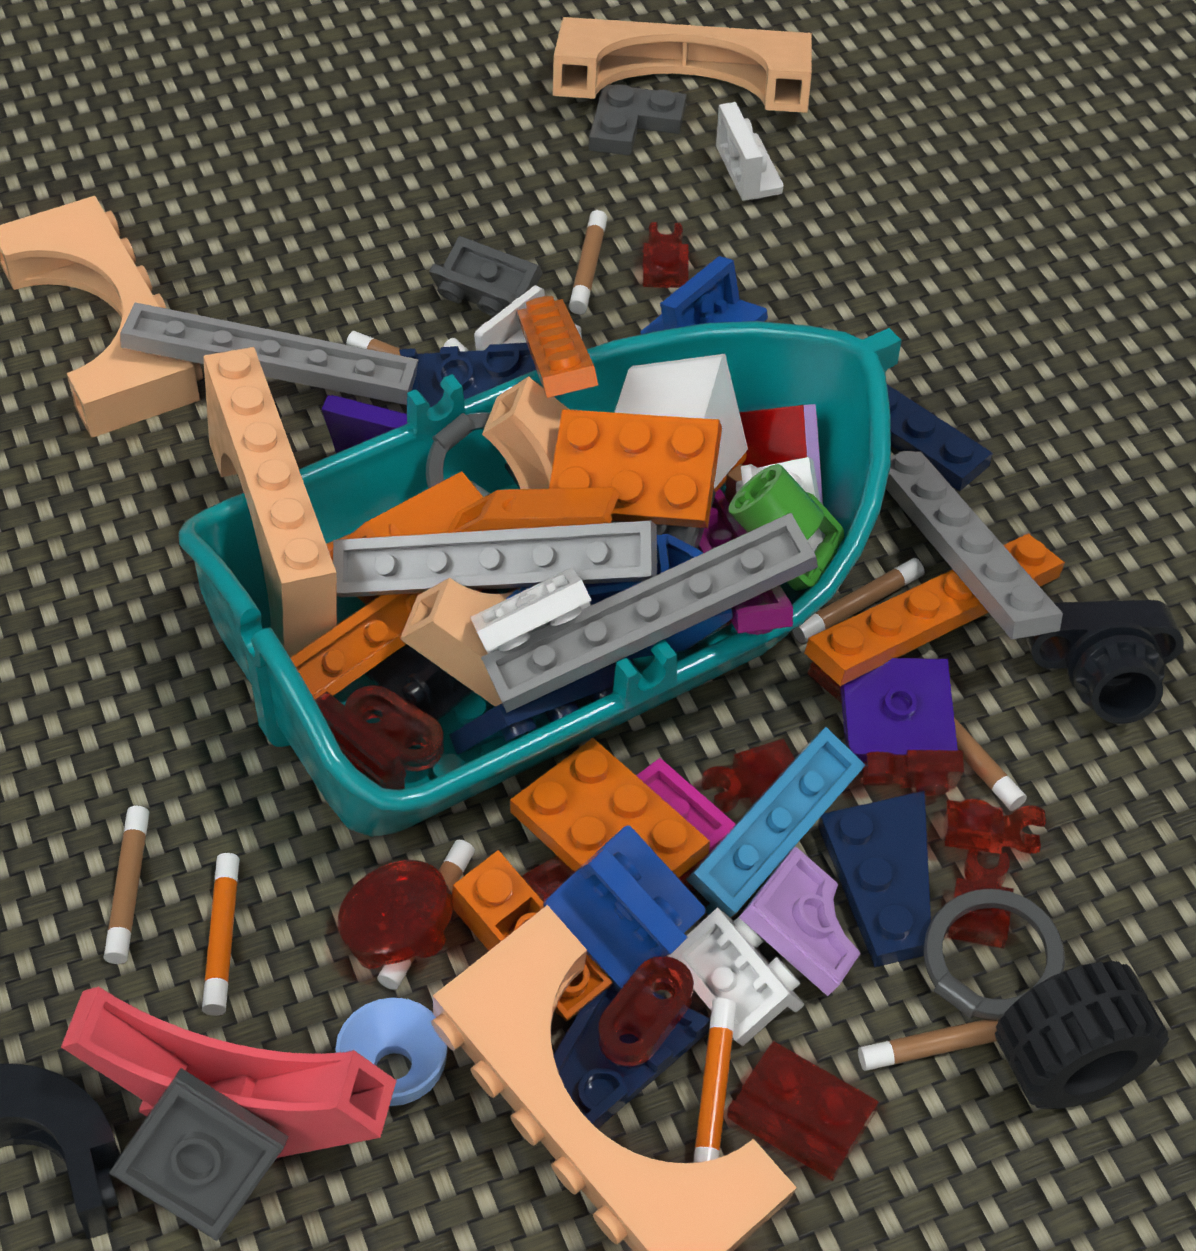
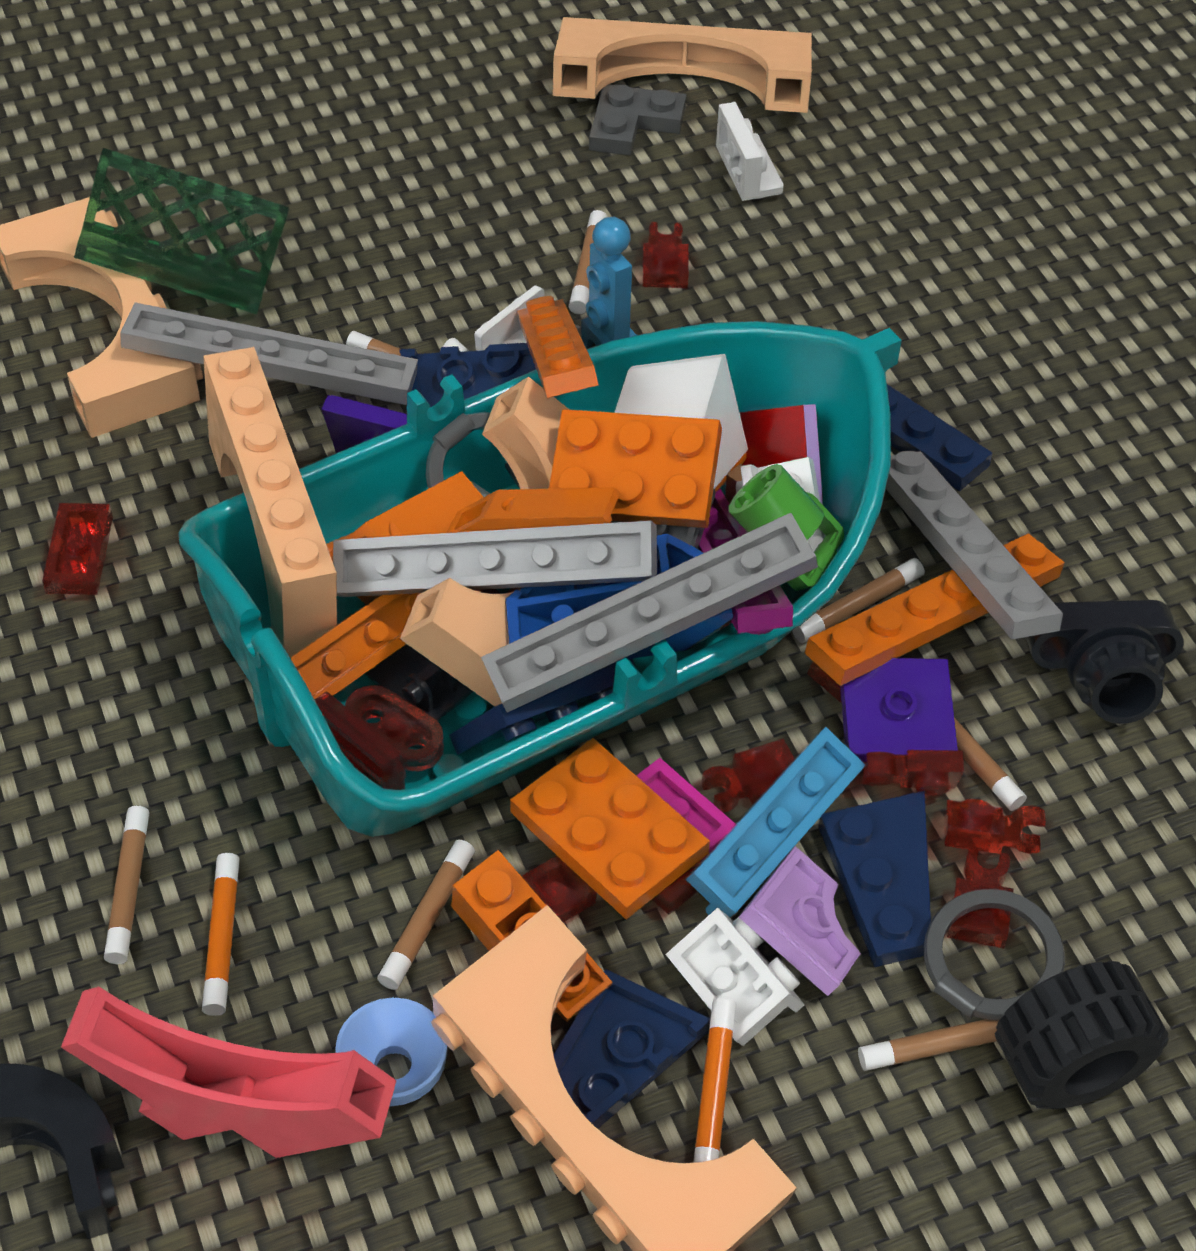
dark grey plate [110,1068,289,1241] -> none
clear red tile [337,860,453,969] -> none
dark grey bracket [429,236,542,317] -> none
white bracket [470,568,592,653] -> none
blue bracket [544,826,705,990] -> none
clear red plate [598,956,694,1066] -> none
blue bracket [641,256,768,334] -> none
clear red plate [727,1041,879,1181] -> none
none -> clear red plate [42,503,113,595]
none -> clear green fence [74,148,289,314]
none -> dark azure plate [581,217,637,349]

